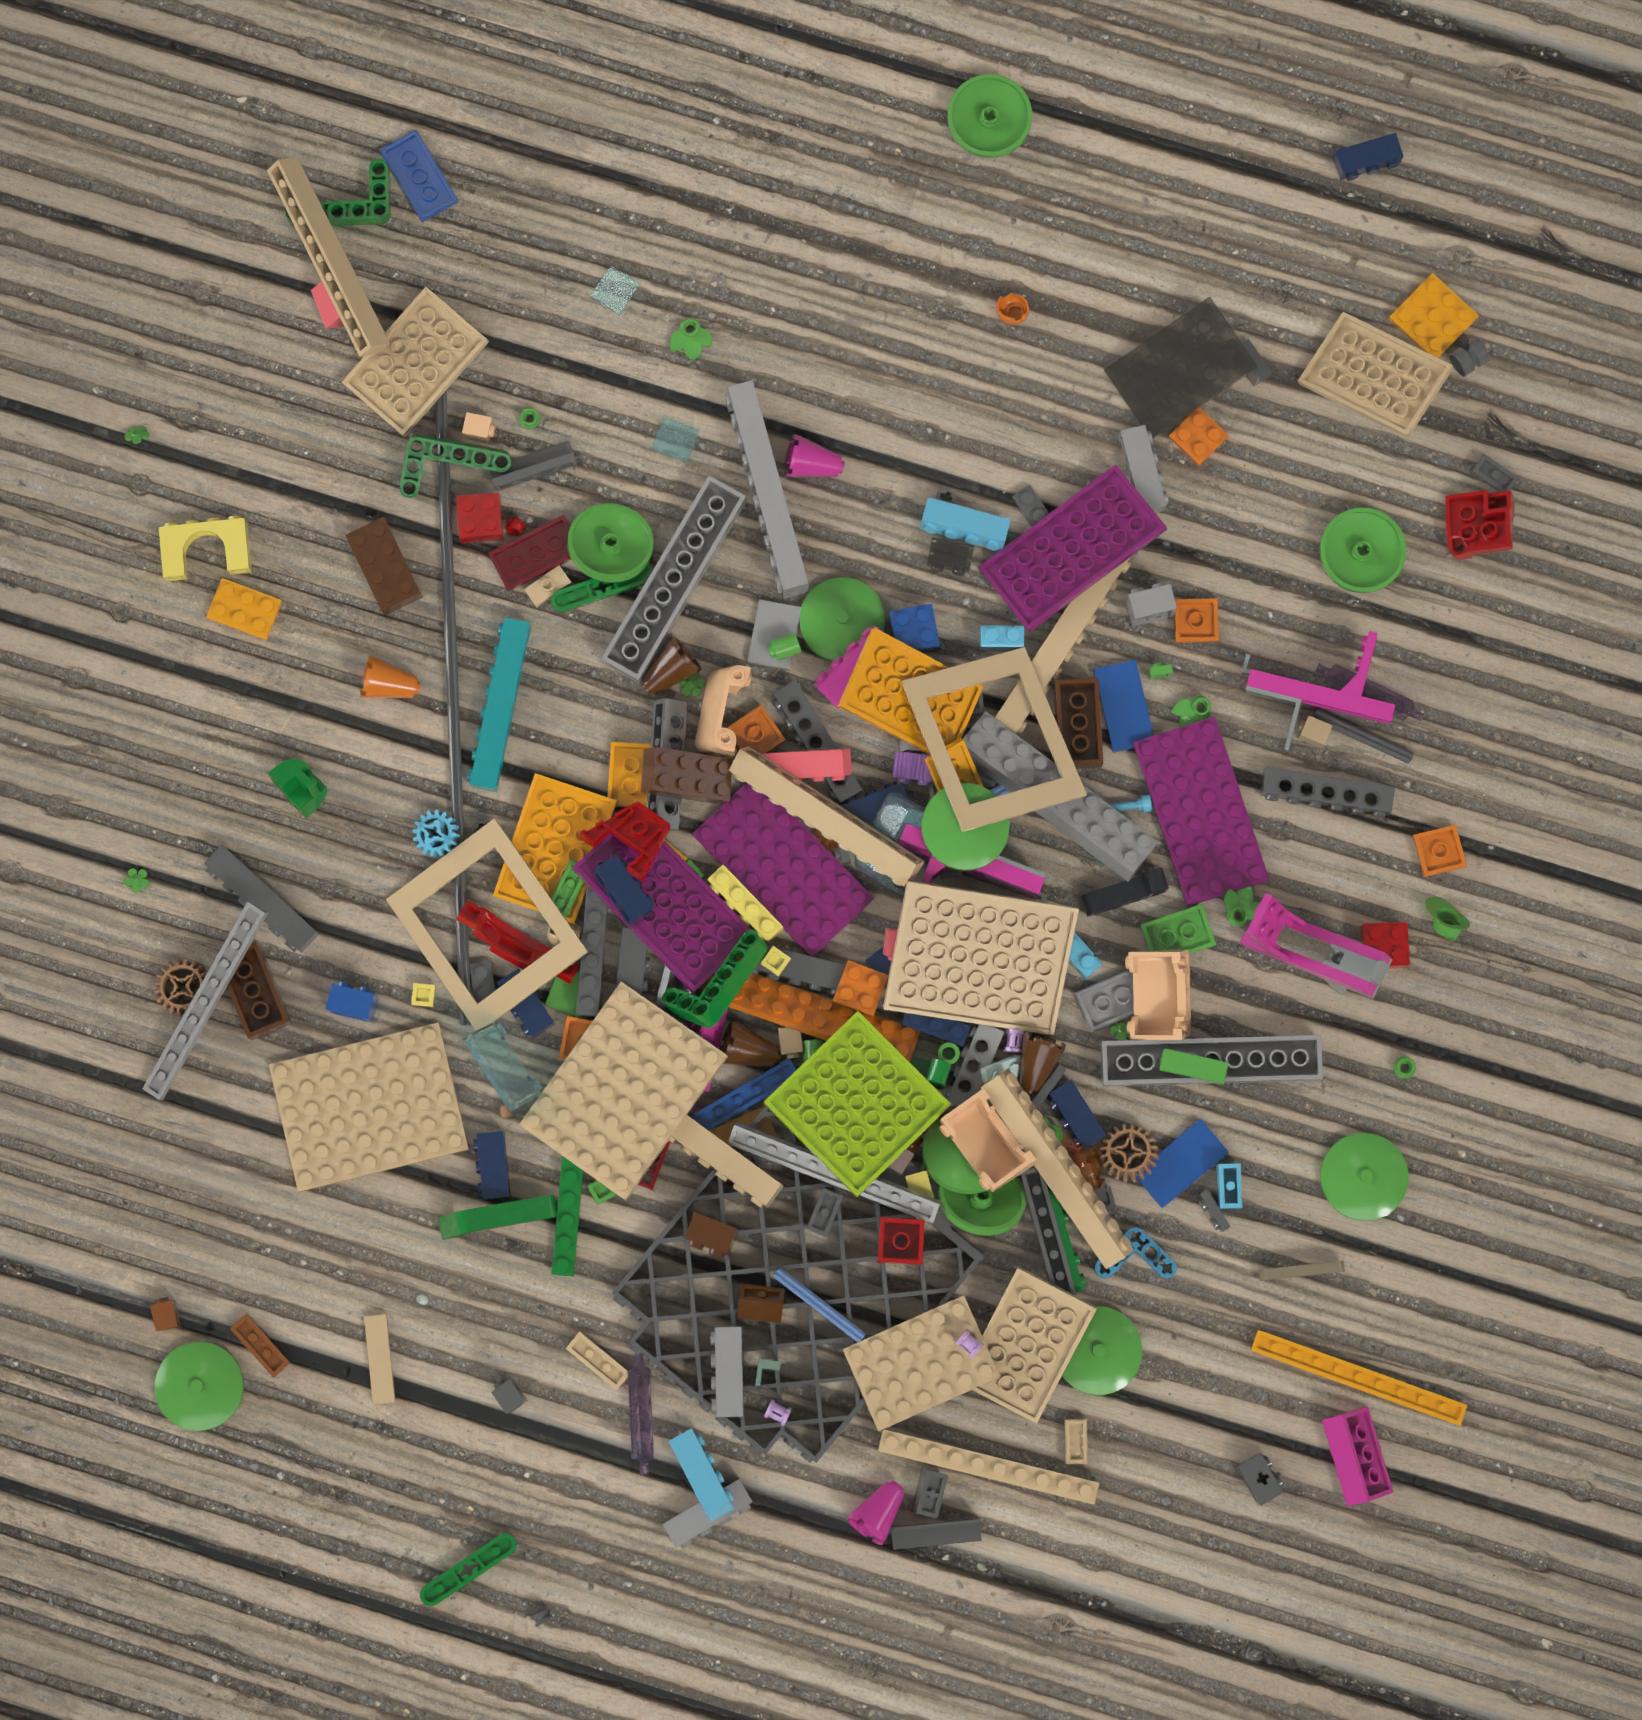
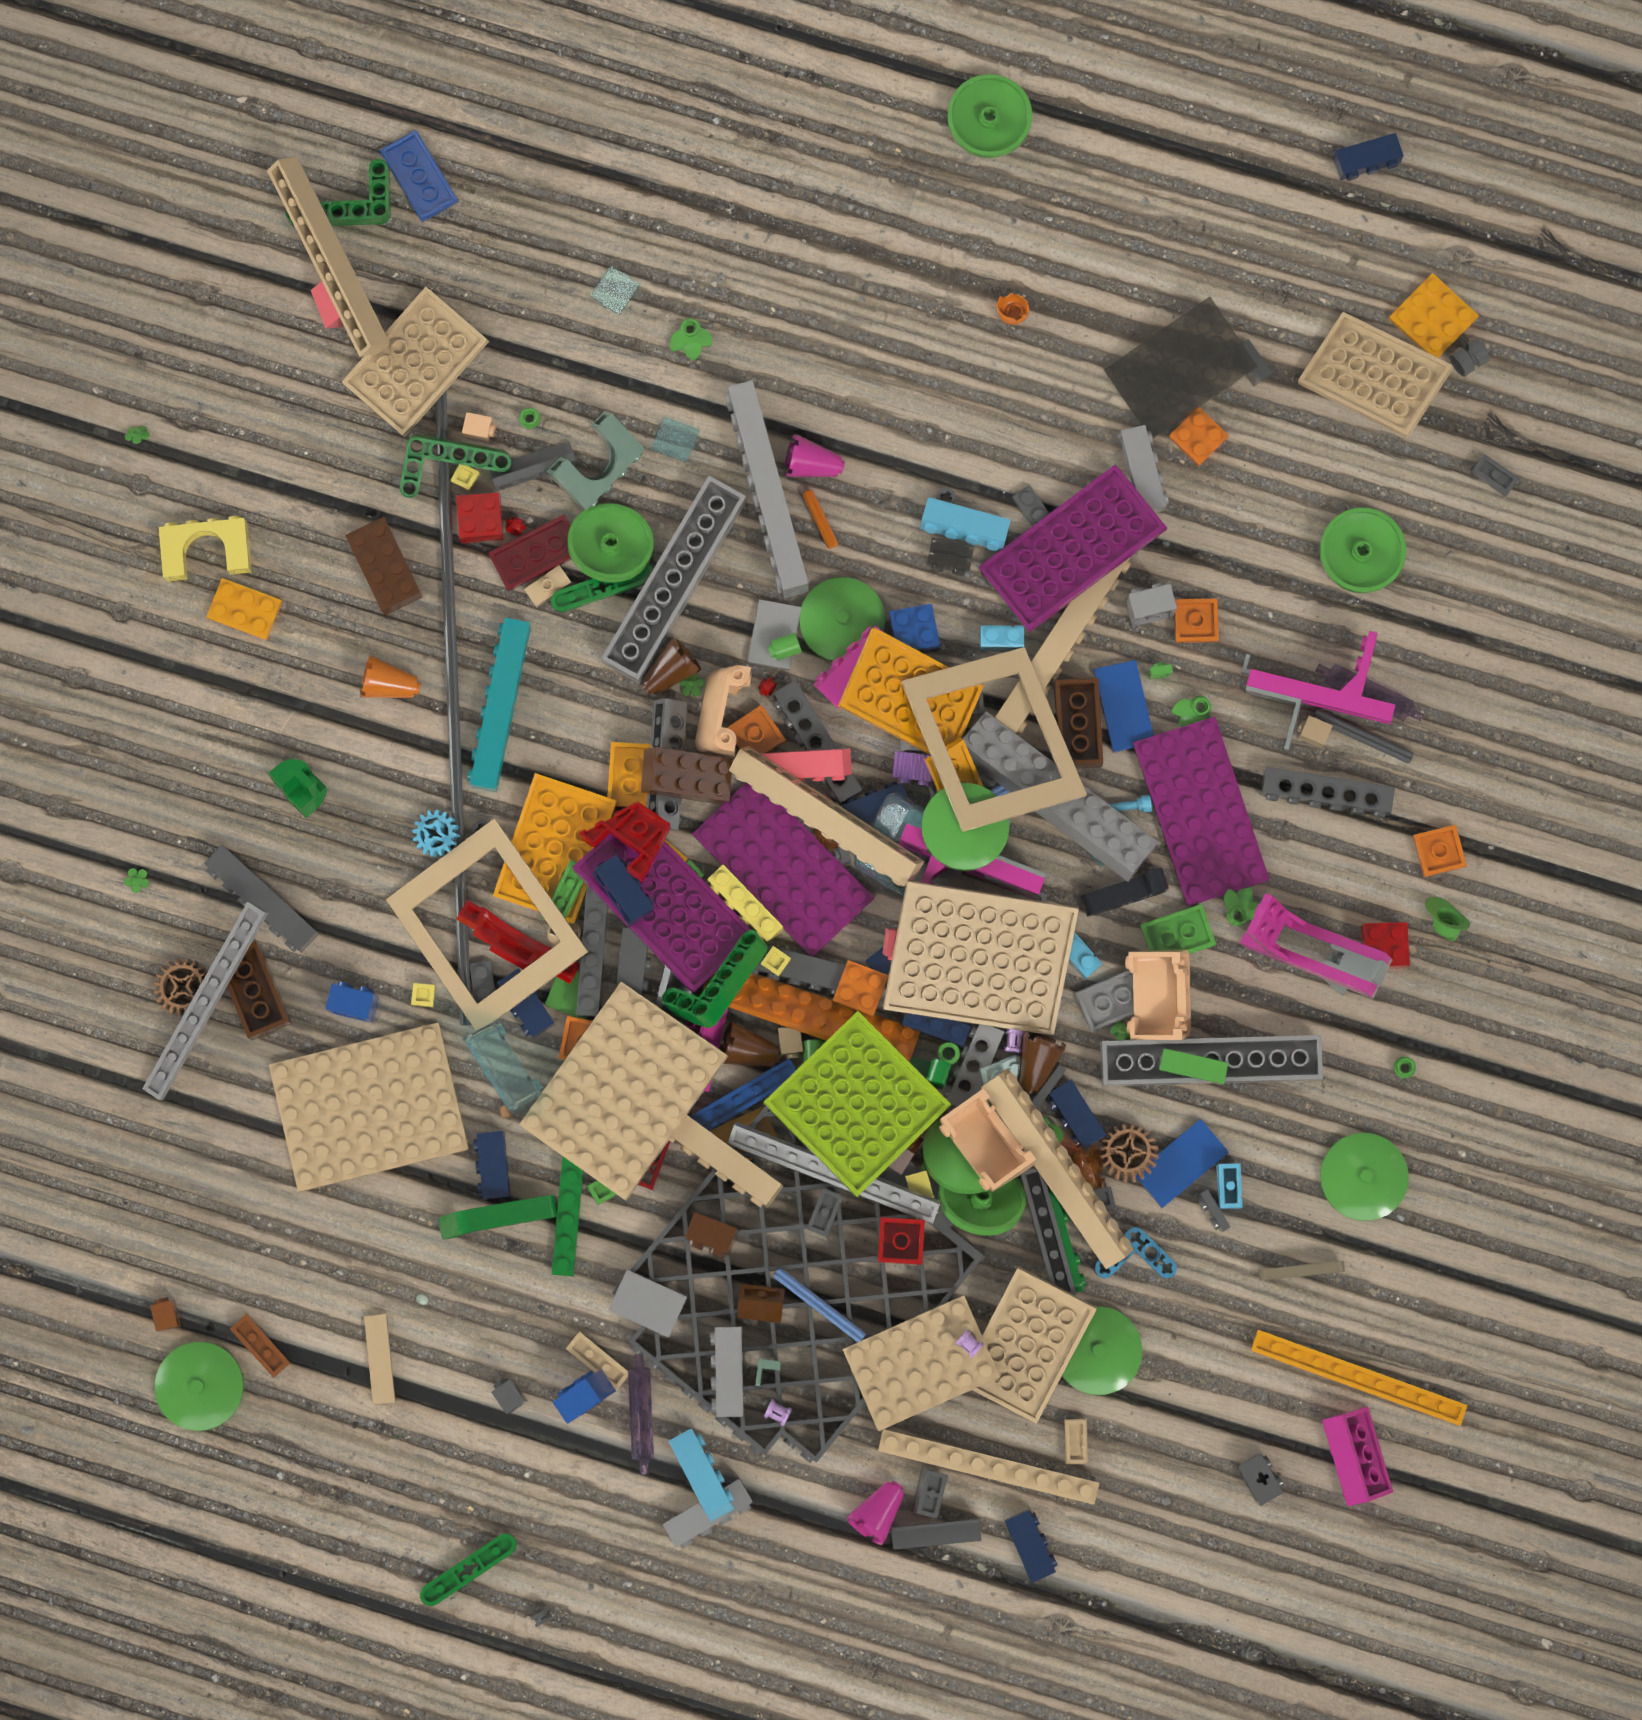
red slope [1445,490,1515,560] -> none
none -> light yellow plate [450,464,480,492]
none -> sand green arch [546,411,645,510]
none -> blue brick [552,1369,616,1424]
none -> light grey tile [608,1270,687,1338]
none -> red plate [758,677,777,698]
none -> orange axle [802,489,838,549]
none -> dark blue brick [1004,1510,1058,1583]

